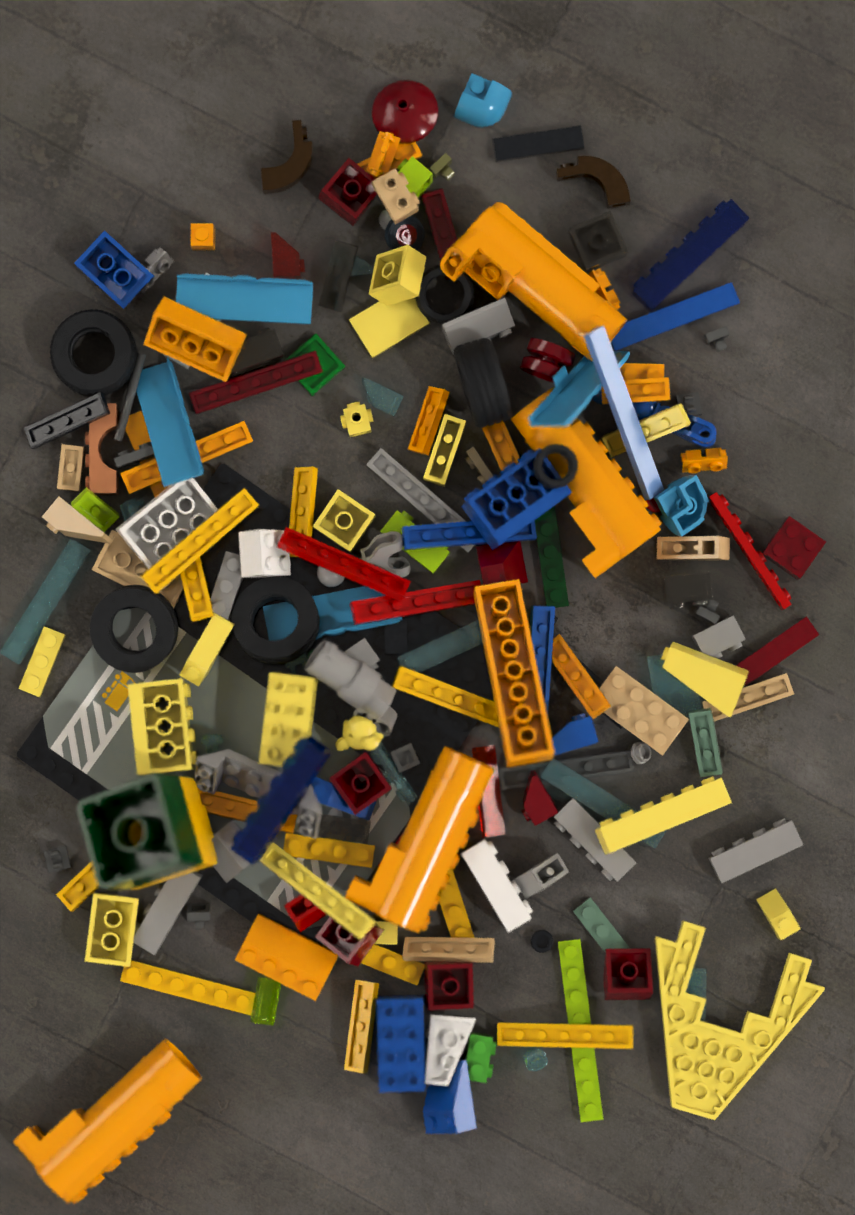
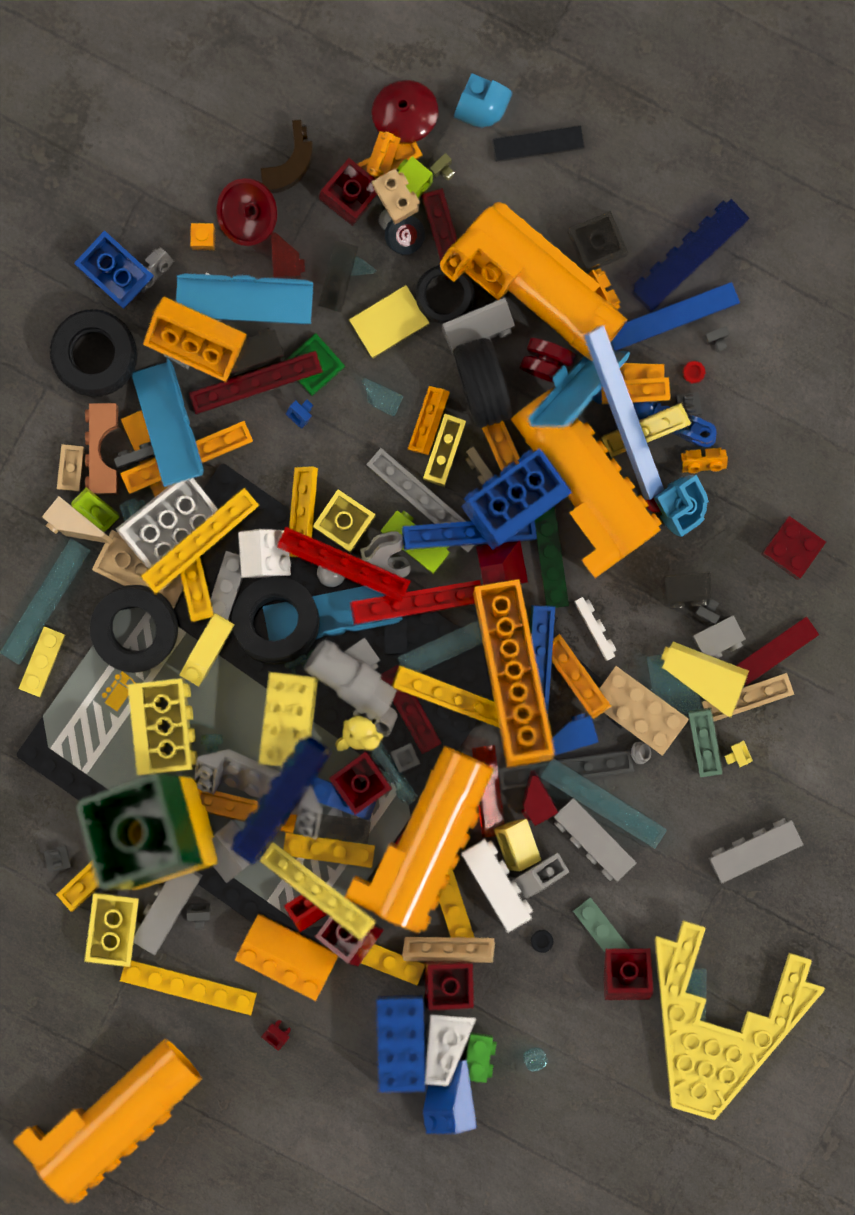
black tile [24,392,110,449] -> none
dark grey bar [114,353,146,442] -> none
clear neon green tile [250,977,281,1026] -> none
light yellow brick [340,402,373,437] -> none
yellow plate [344,980,379,1074] -> none
light yellow brick [369,245,426,306] -> none
light yellow tile [375,921,398,945] -> none
yellow plate [497,1022,633,1049] -> none
black tyre [533,444,578,489] -> none
dark brown arch [556,156,631,209] -> none
lime plate [558,939,603,1122] -> none
light yellow brick [595,776,732,855] -> none
tan slope [657,536,730,561] -> none
red plate [708,492,792,610] -> none
light yellow slope [756,888,800,940] -> none
none -> dark red dish [217,178,277,246]
none -> dark red tile [261,1020,291,1051]
none -> blue tile [286,399,314,429]
none -> dark red tile [380,665,442,754]
none -> light yellow brick [494,819,541,871]
none -> white plate [574,597,616,661]
none -> red tile [682,361,705,384]
none -> light yellow tile [724,740,753,767]

